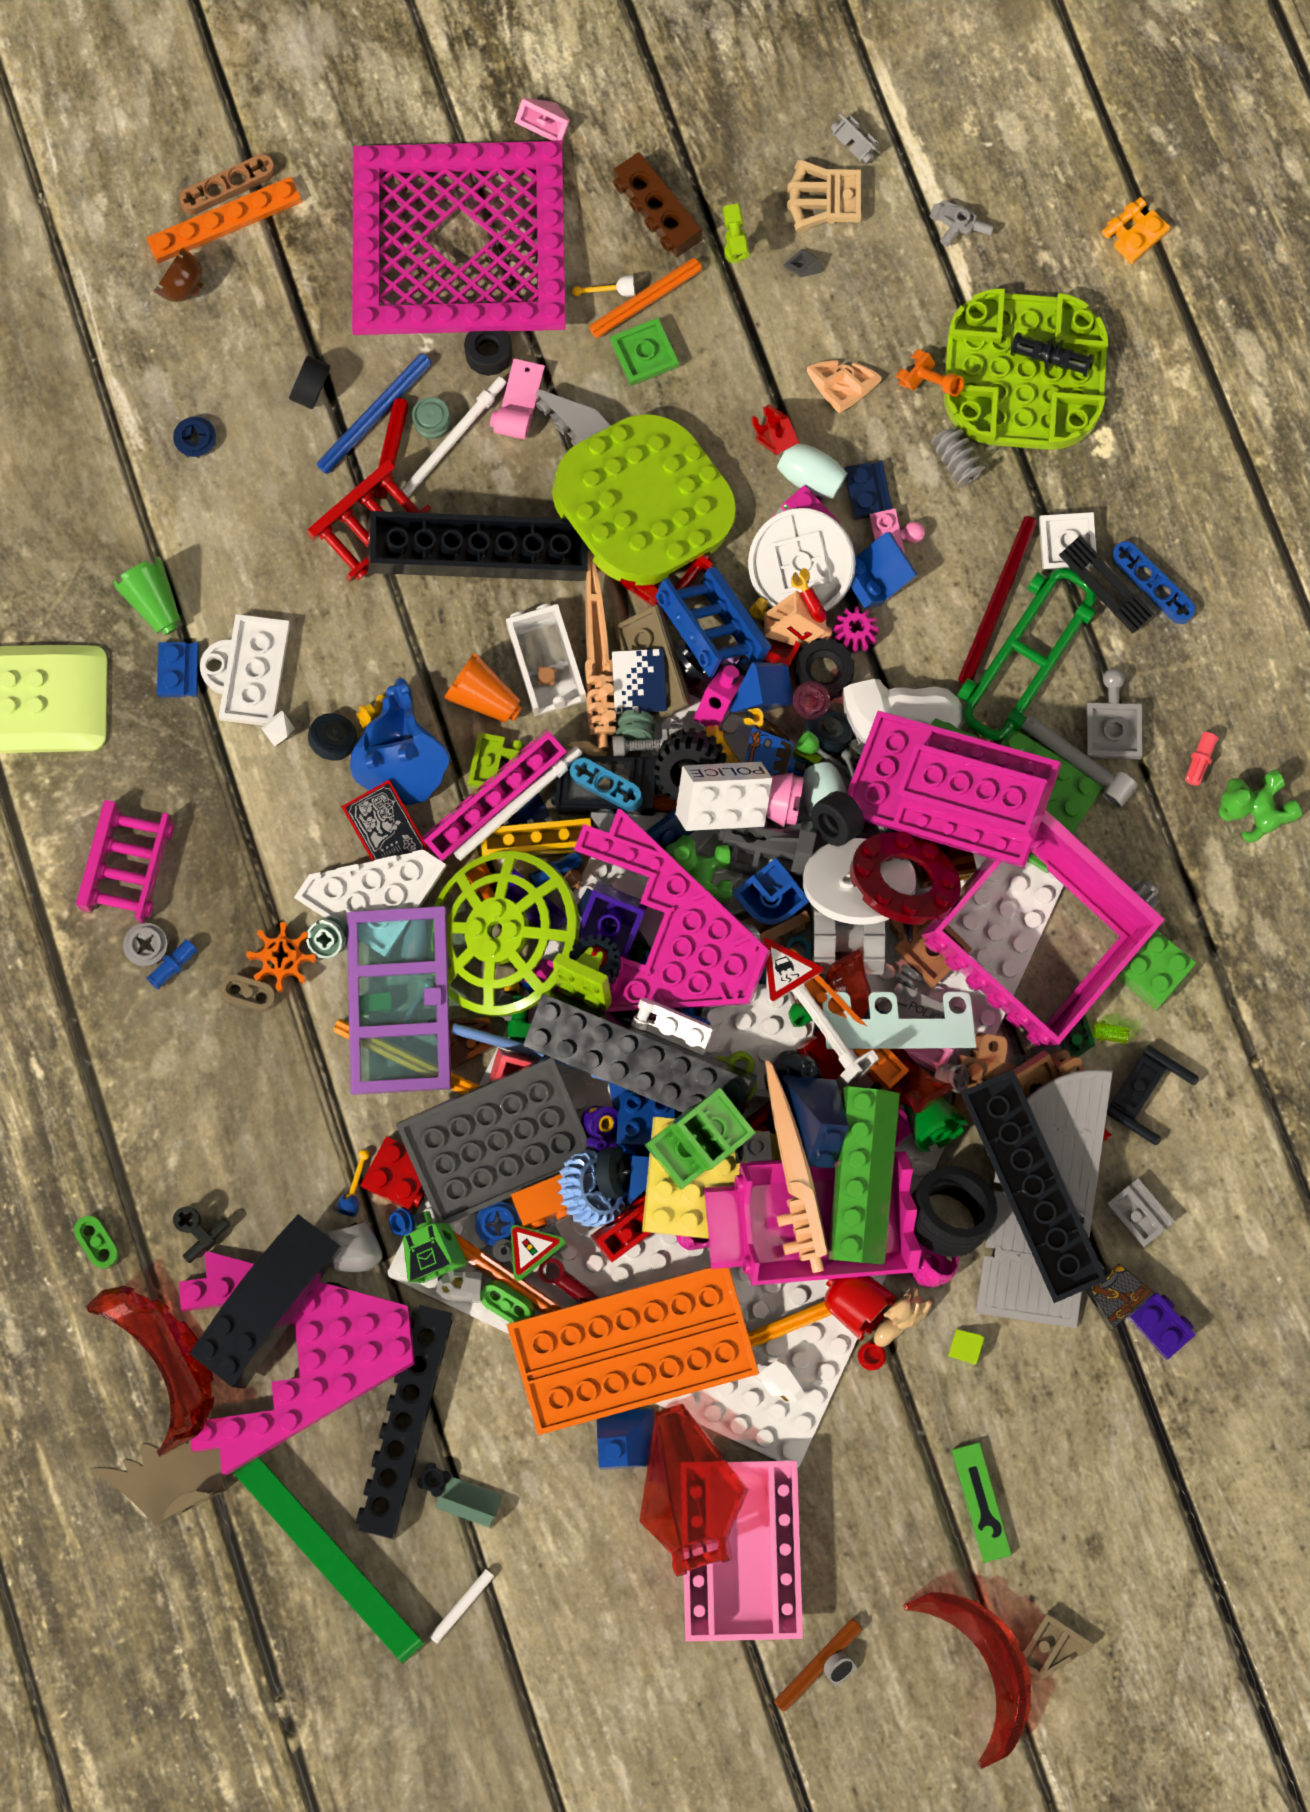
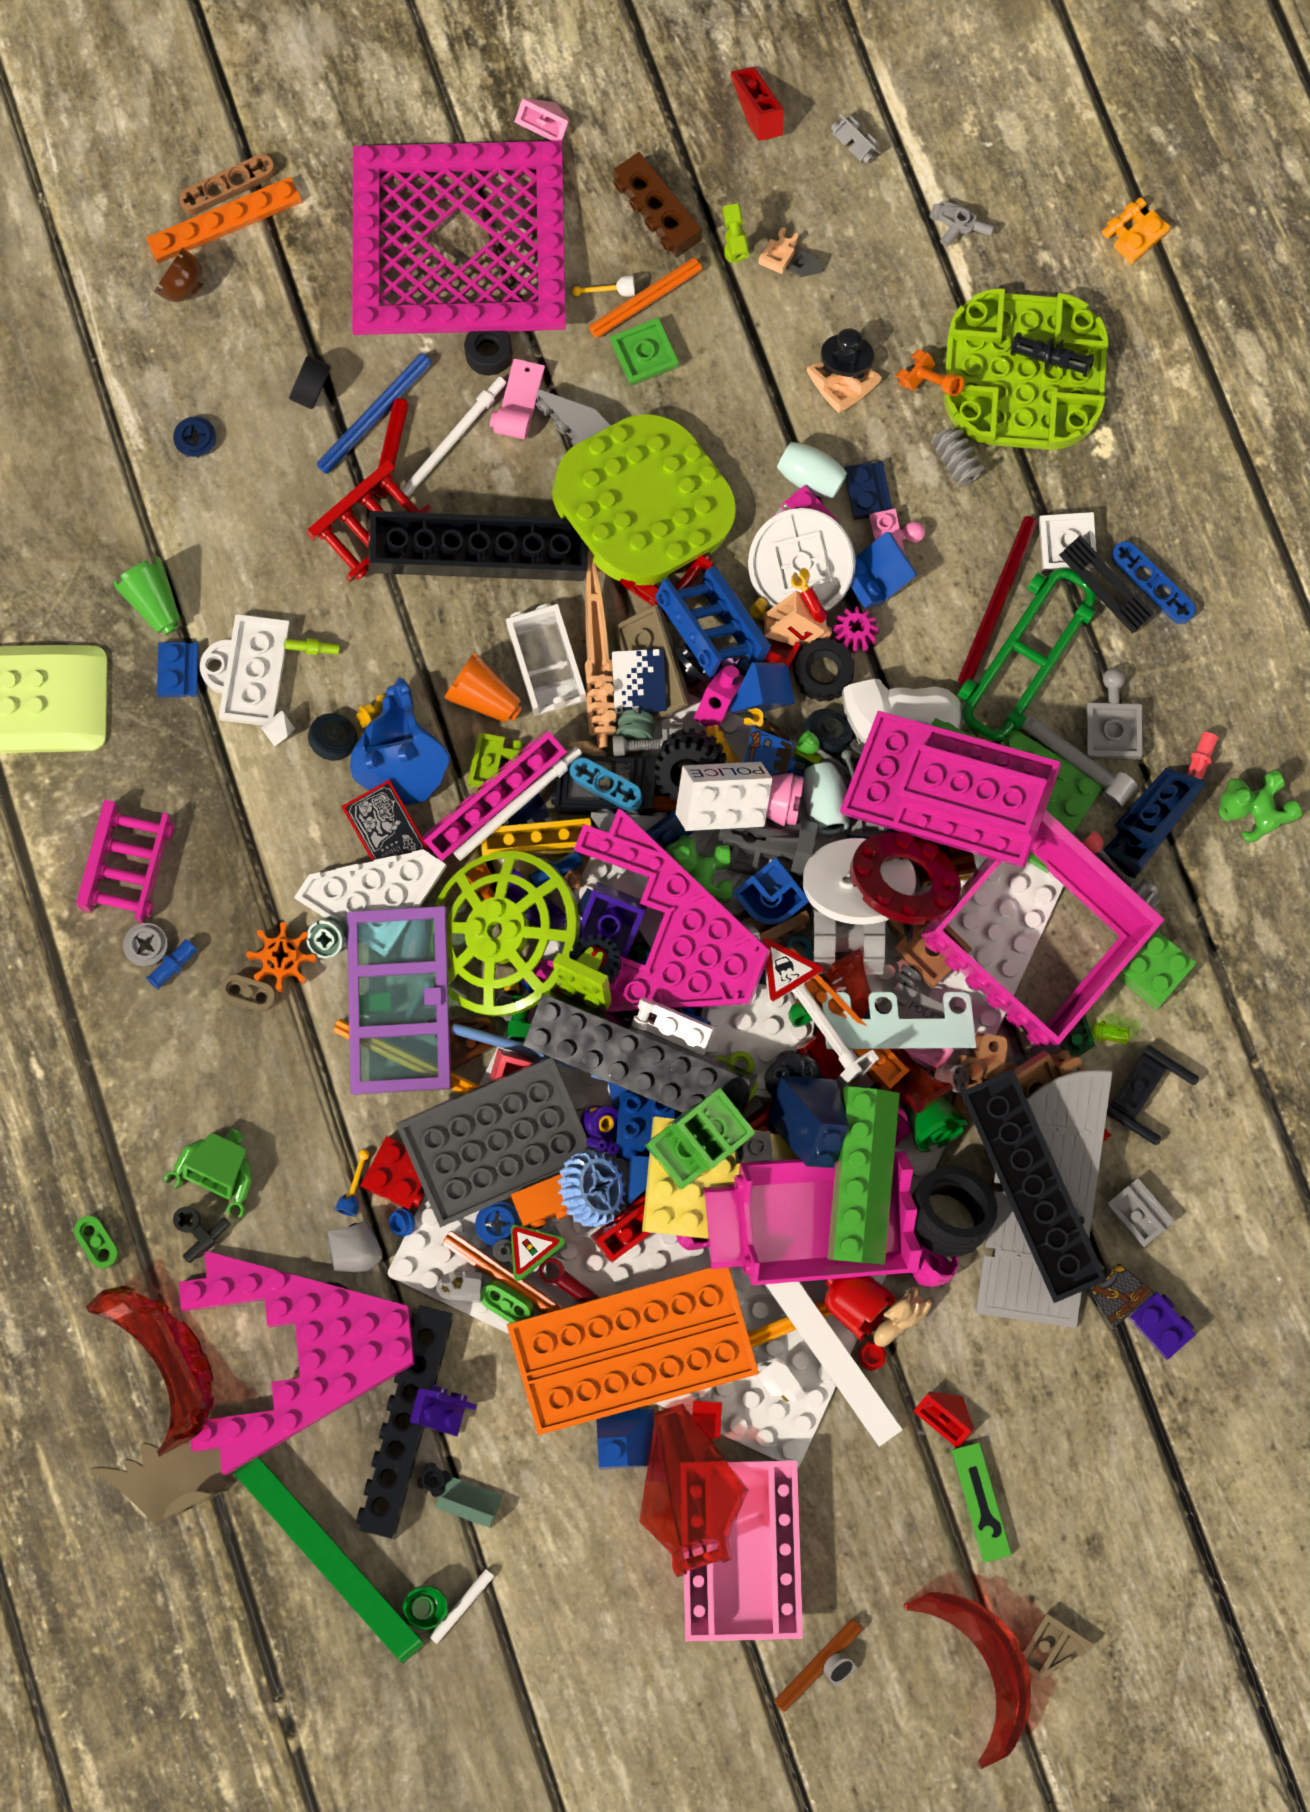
black slope [189,1214,343,1389] -> none
bright green torso [403,1211,467,1283] -> none
sand green wheel [412,397,451,440] -> none
medium nougat piece [536,666,557,686] -> none
black wheel [596,1147,630,1198] -> none
red hinge [752,404,799,455] -> none
light nougat piece [765,1061,829,1273] -> none
tan plate [787,160,861,233] -> none
clear pink brick [792,681,830,720] -> none
black tyre [810,791,865,846] -> none
lime slope [948,1329,985,1365] -> none
none -> bright green torso [164,1129,252,1218]
none -> lime bar [284,638,339,655]
none -> green hair [402,1585,448,1630]
none -> dark purple bracket [410,1385,477,1437]
none -> red panel [691,1401,722,1440]
none -> red slope [730,67,784,141]
none -> light nougat plate [759,227,798,274]
none -> white tile [765,1282,902,1447]
none -> black plate [821,328,874,379]
none -> red slope [913,1391,974,1448]
none -> hinge [1082,830,1134,886]
none -> dark blue slope [1103,768,1206,880]

